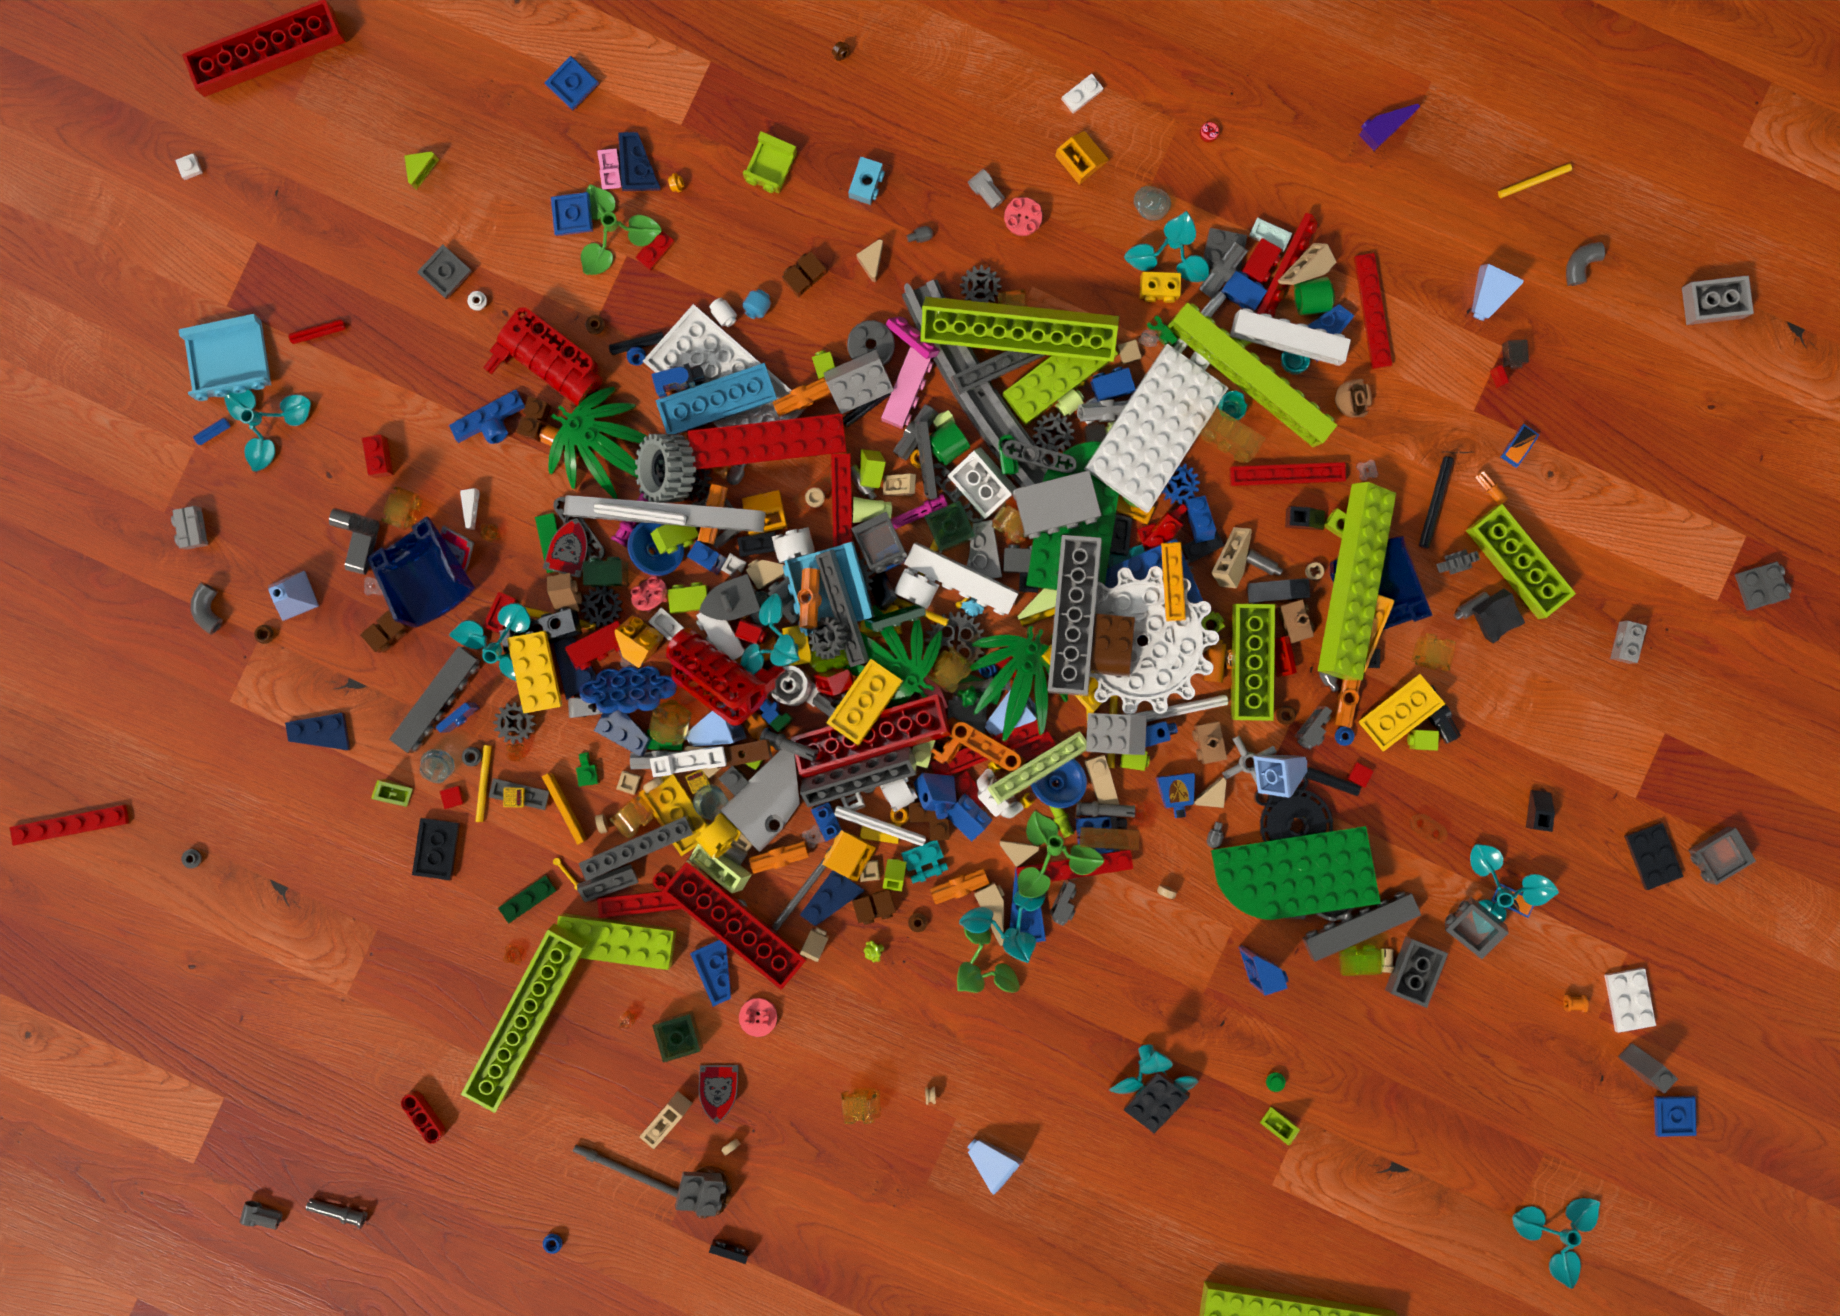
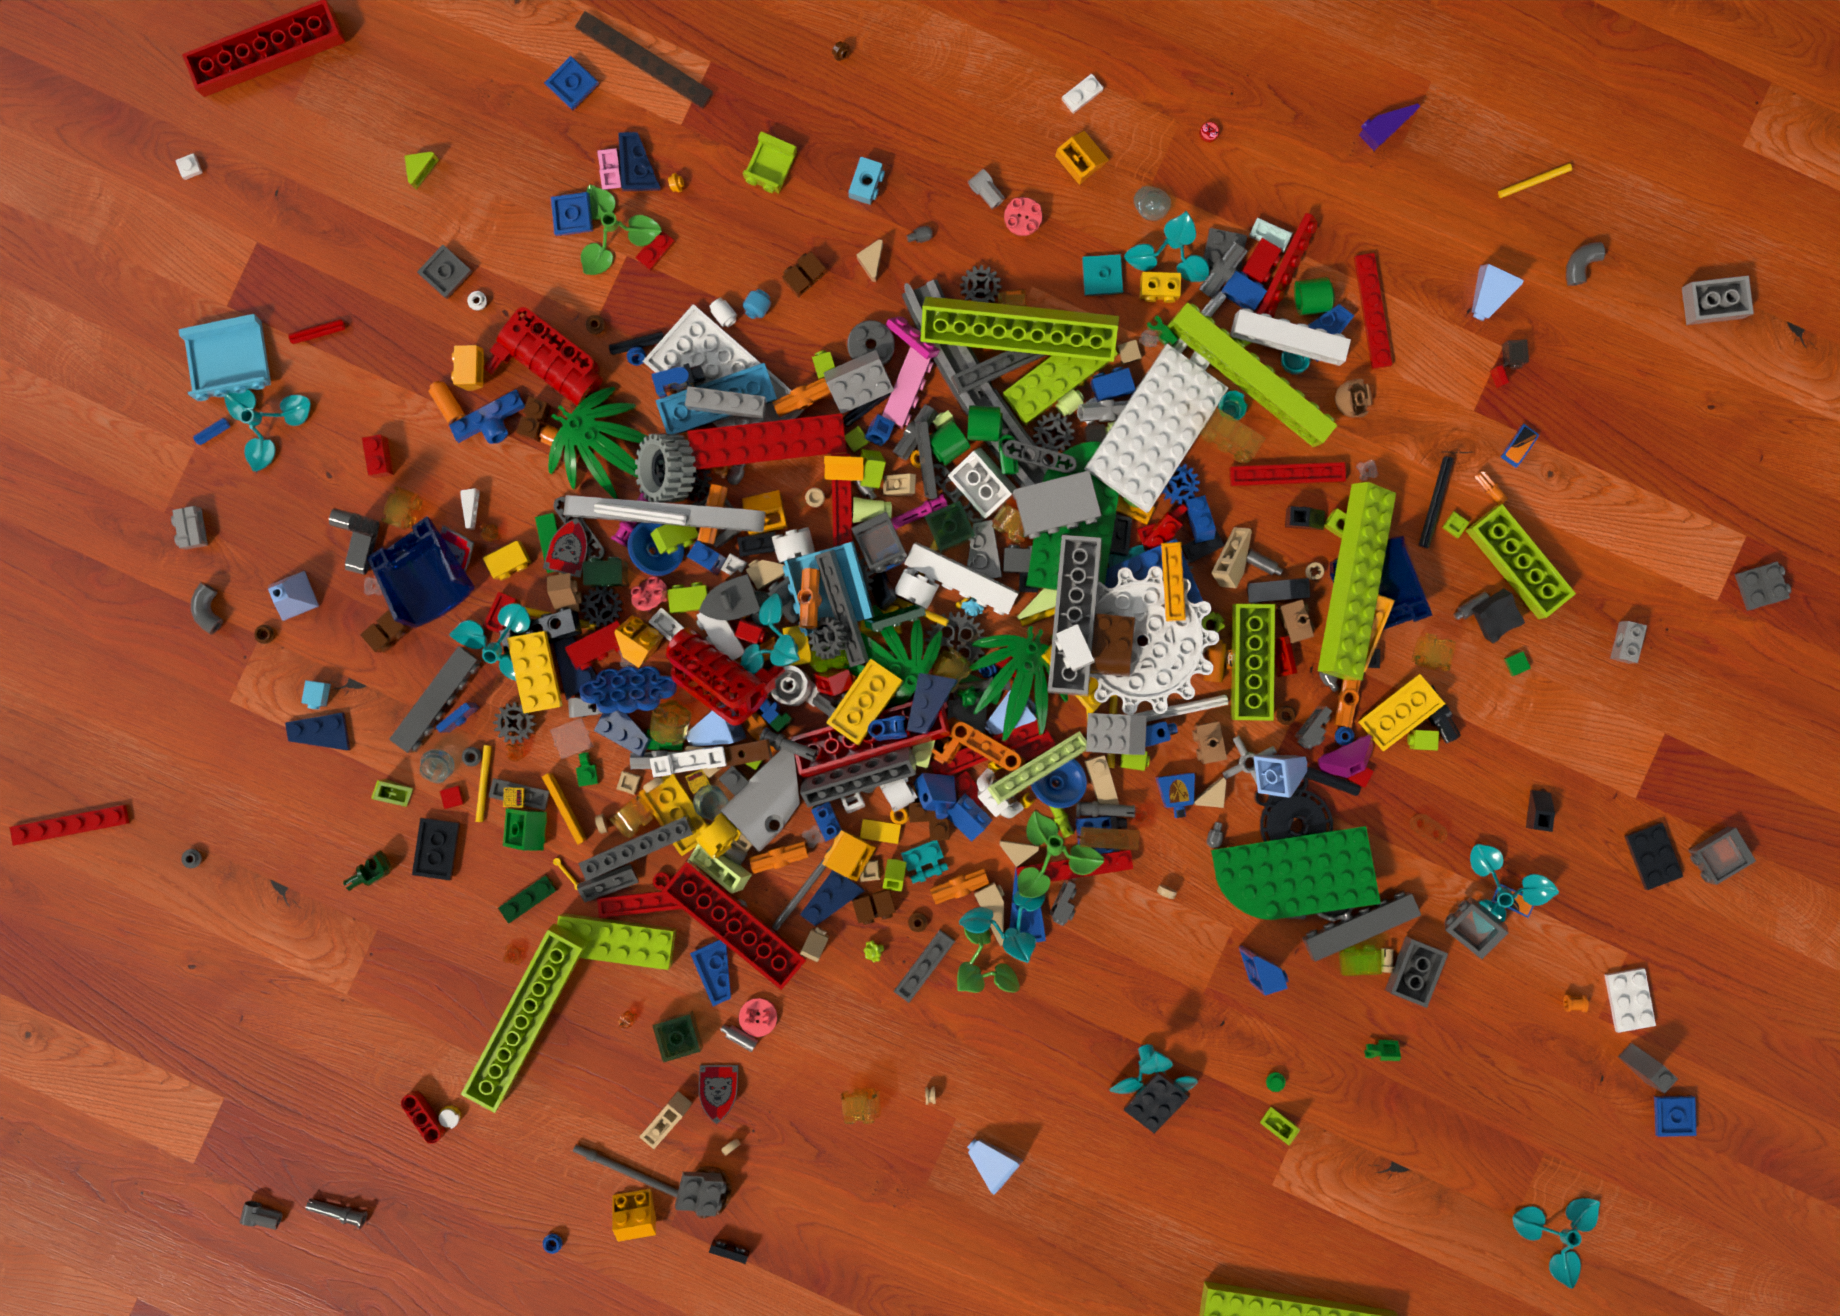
white axle [834,806,926,846] -> none
tan slope [1278,243,1336,285] -> none
dark grey gear [1436,549,1480,575] -> none
none -> medium azure brick [301,680,331,710]
none -> dark green piece [343,851,391,891]
none -> orange brick [428,381,465,425]
none -> white piece [438,1105,461,1129]
none -> light orange slope [451,345,484,391]
none -> yellow brick [483,541,531,581]
none -> green slope [503,808,547,851]
none -> clear piece [550,718,593,759]
none -> clear smoke tile [575,11,714,109]
none -> light orange slope [612,1189,656,1242]
none -> light grey brick [685,386,767,419]
none -> flat silver cylinder [720,1024,758,1052]
none -> light orange panel [824,456,864,481]
none -> lime tile [845,426,870,453]
none -> blue brick [865,414,895,446]
none -> blue piece [868,716,907,741]
none -> dark grey tile [894,929,955,1003]
none -> dark blue wing [907,673,958,735]
none -> green piece [967,405,1003,442]
none -> white brick [1054,624,1095,672]
none -> teal plate [1082,254,1123,296]
none -> magenta slope [1318,735,1373,778]
none -> green plate [1364,1040,1401,1061]
none -> lime tile [1442,511,1470,538]
none -> green tile [1504,651,1531,676]

